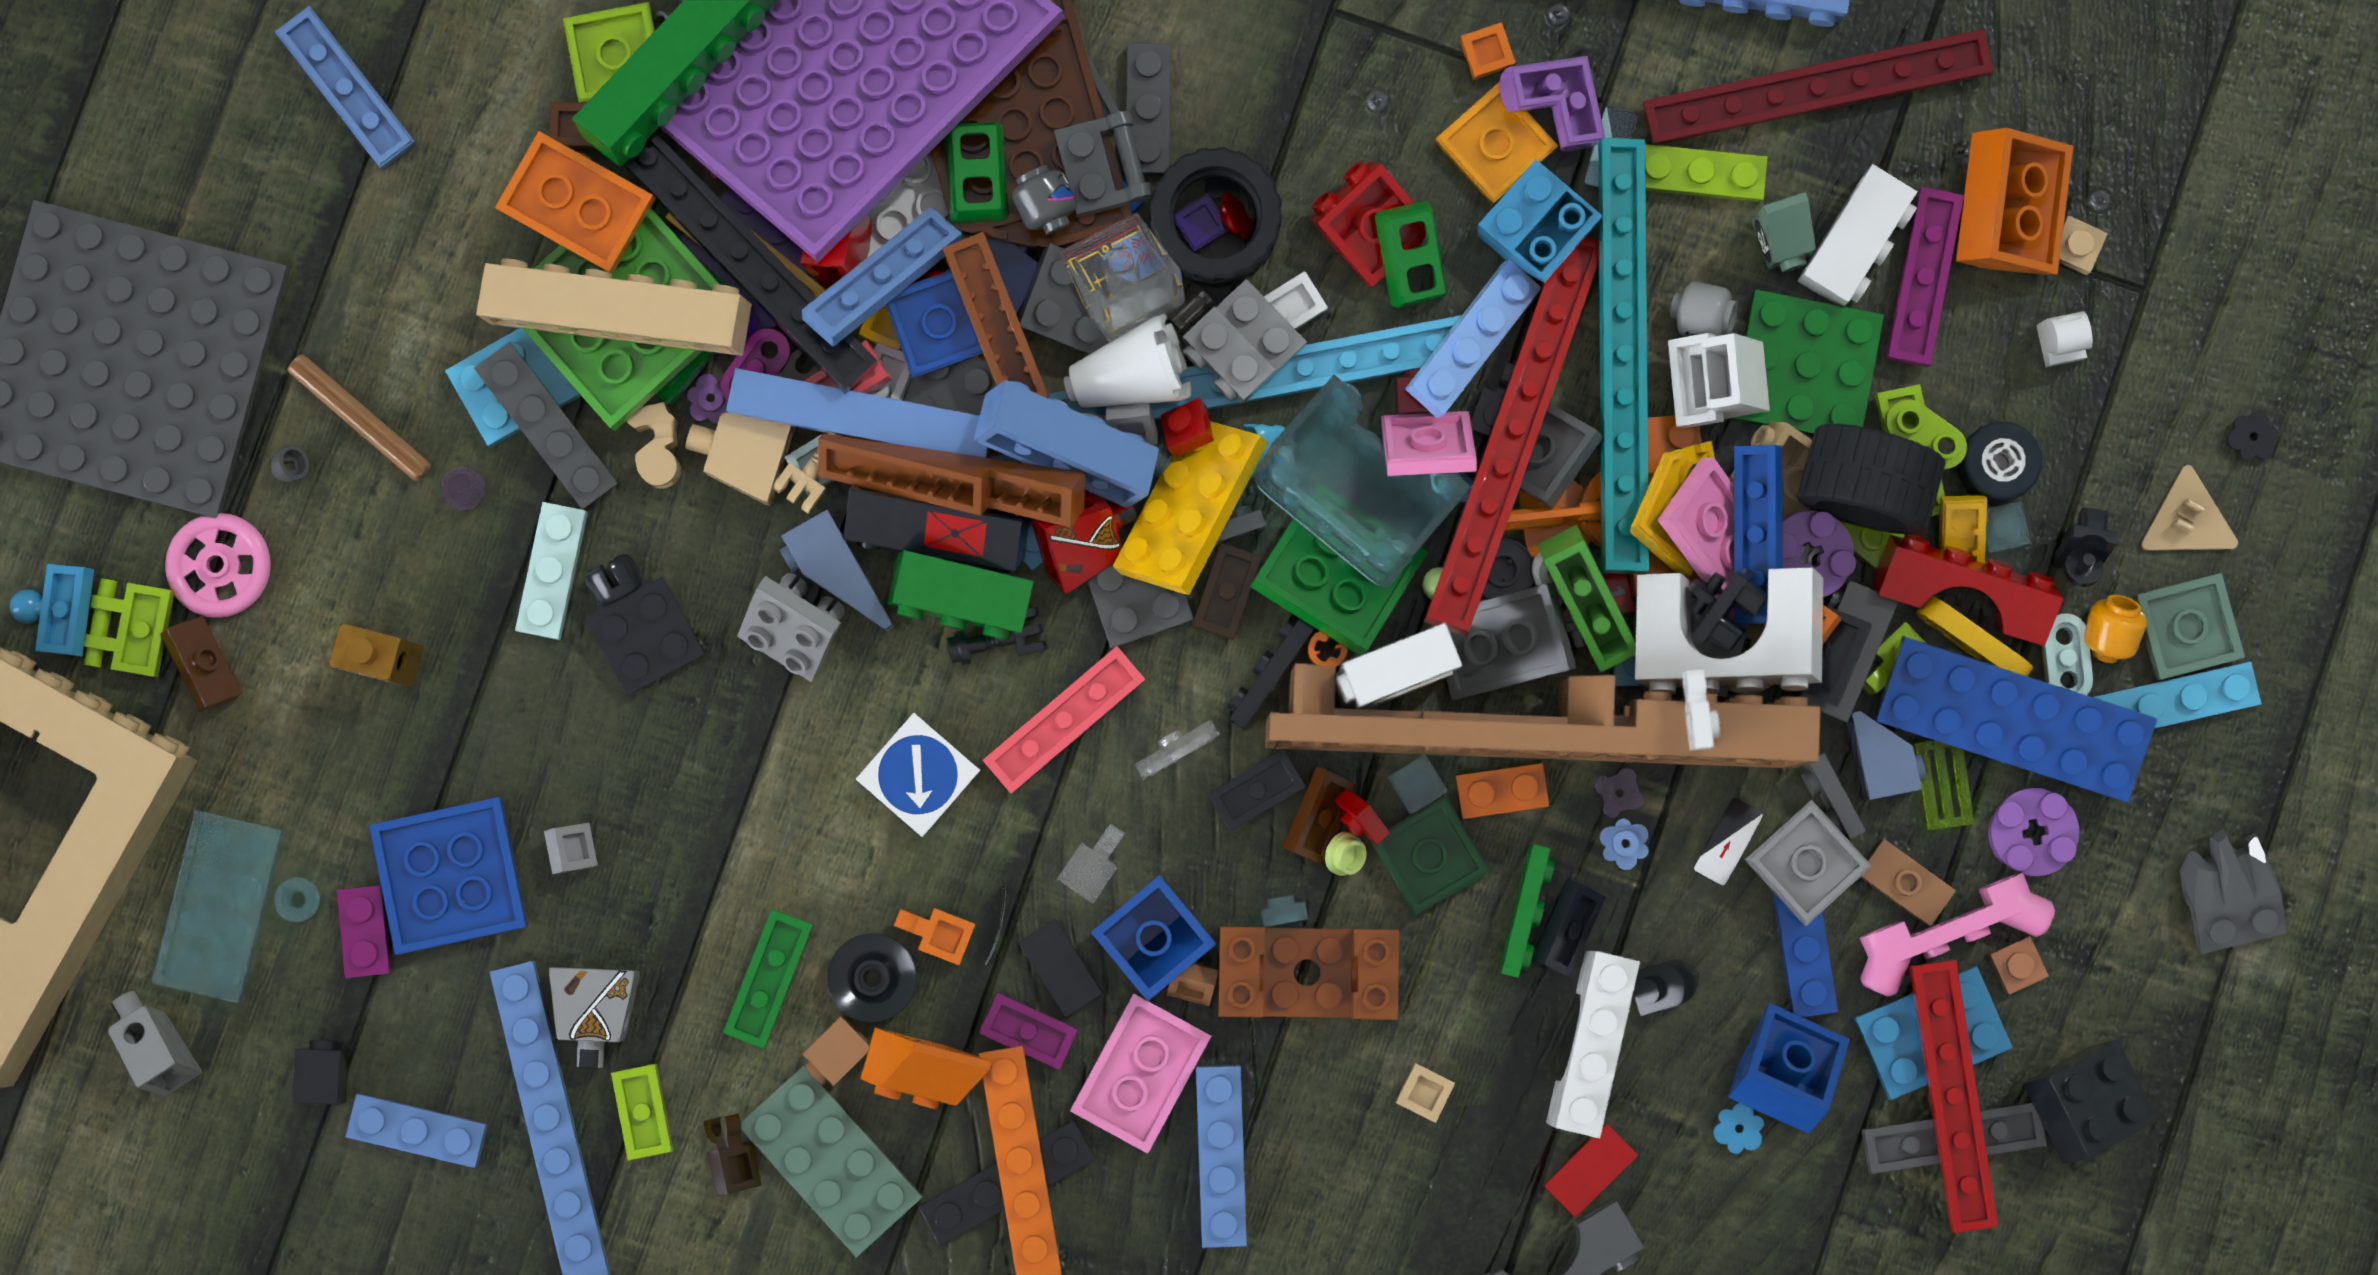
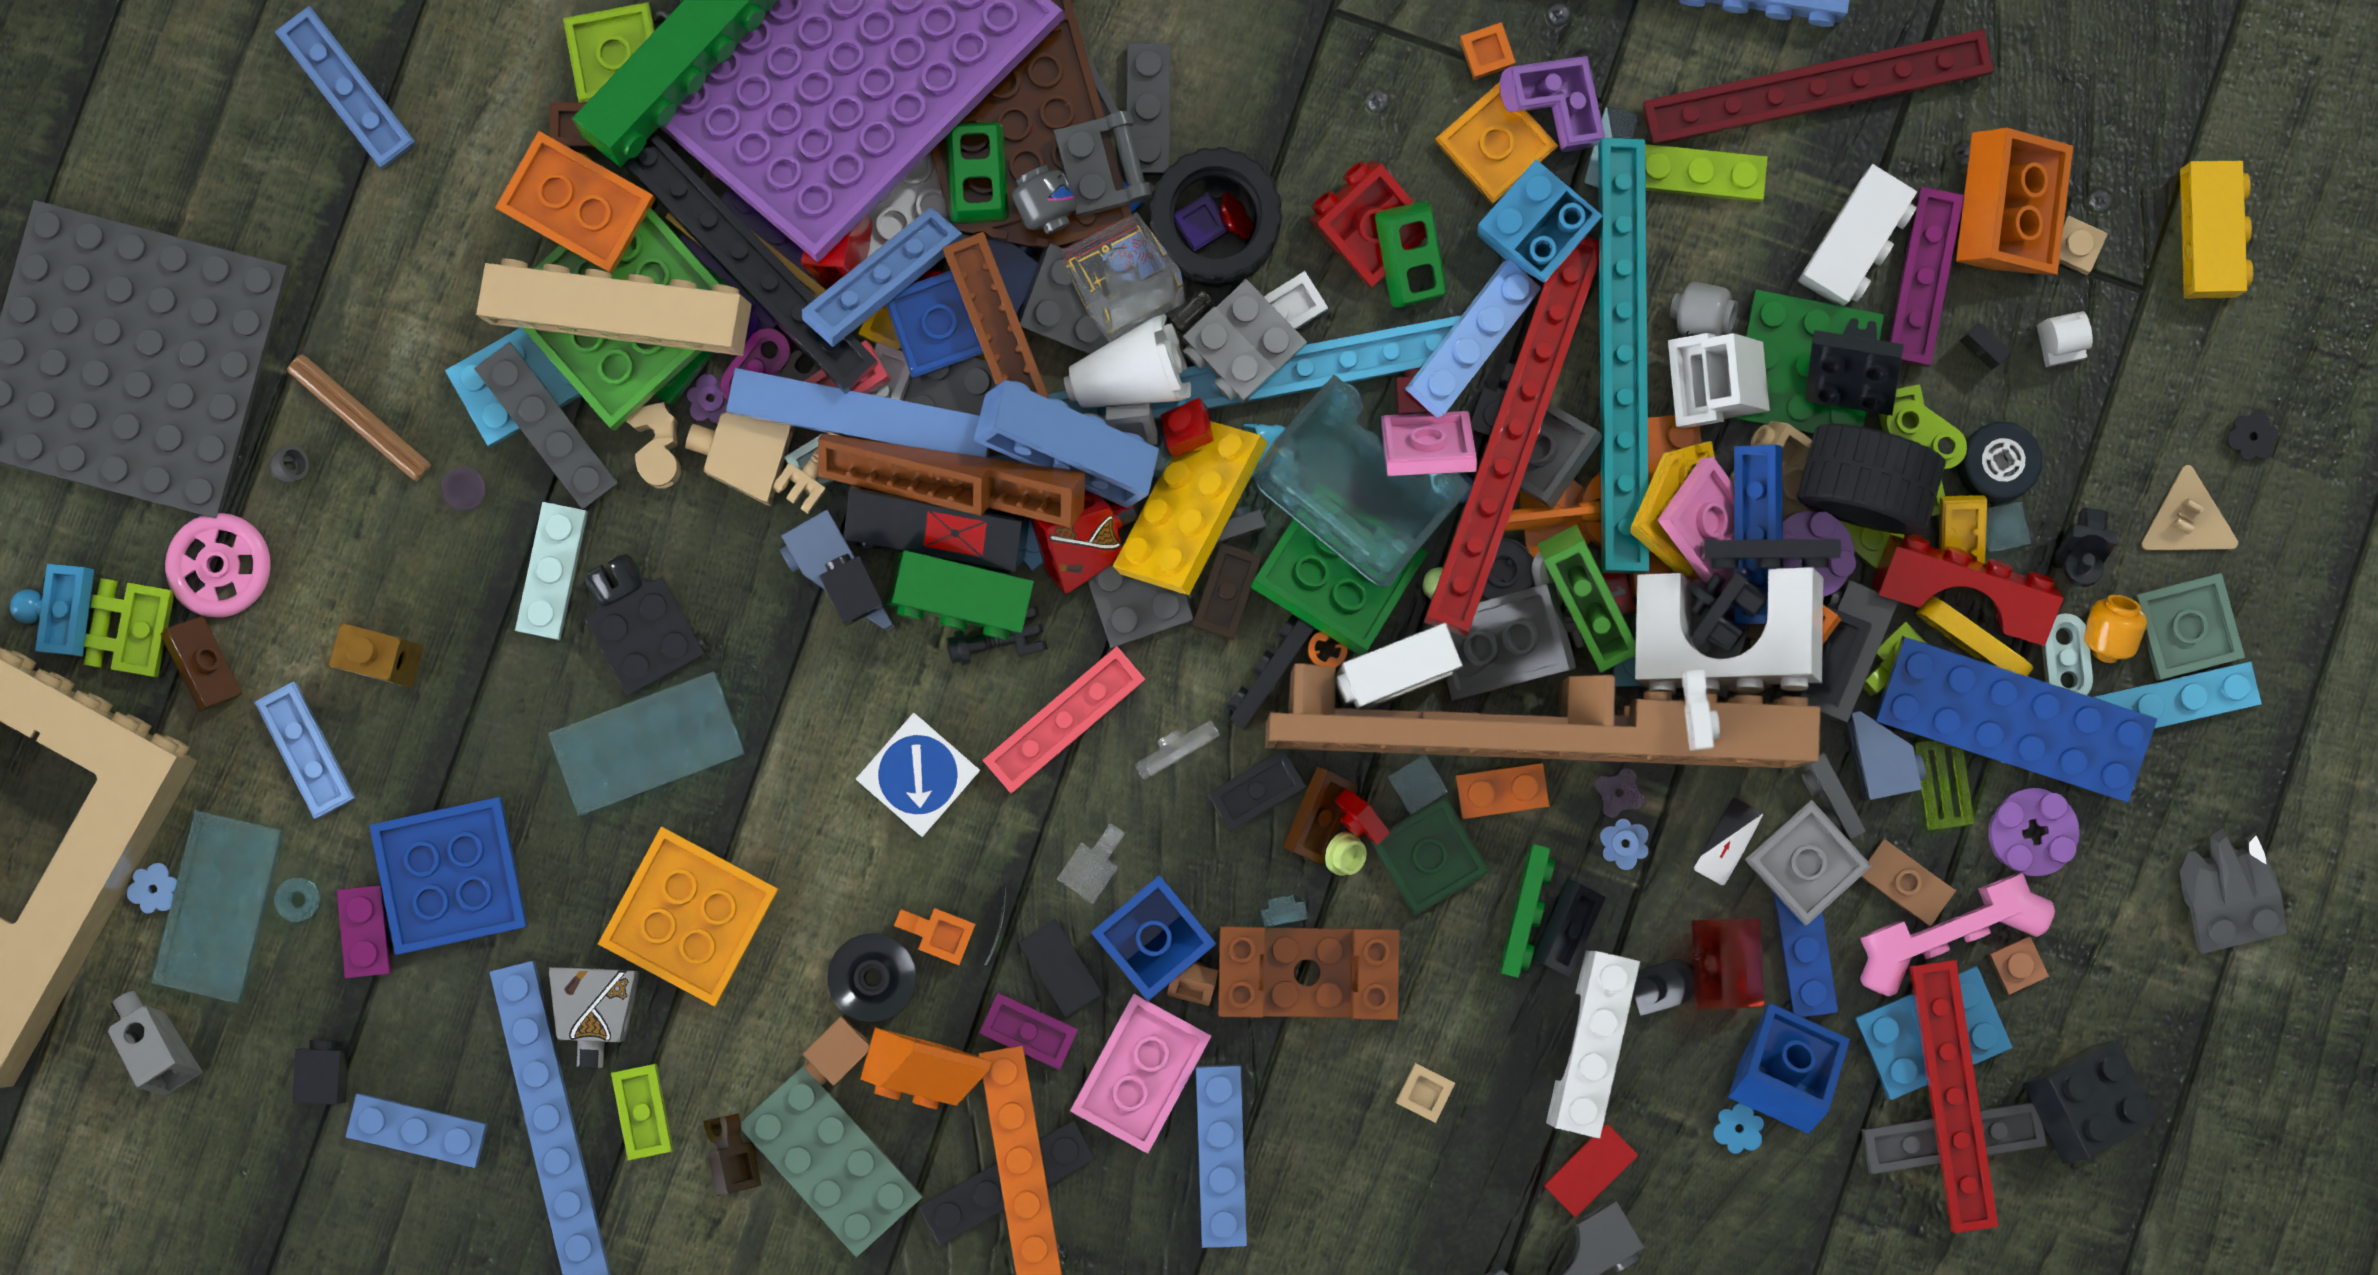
light grey plate [544,823,598,875] -> none
green plate [723,909,814,1049] -> none
light grey plate [737,573,845,682] -> none
sand green slope [1752,192,1816,273] -> none
none -> light blue plant [127,863,179,914]
none -> light blue tile [254,681,356,819]
none -> clear light blue plate [548,671,746,816]
none -> light orange plate [598,827,779,1007]
none -> black brick [819,554,885,626]
none -> clear red brick [1691,918,1765,1010]
none -> black plate [1700,539,1841,569]
none -> black plate [1805,318,1904,416]
none -> black tile [1960,323,2011,370]
none -> yellow brick [2180,161,2253,299]

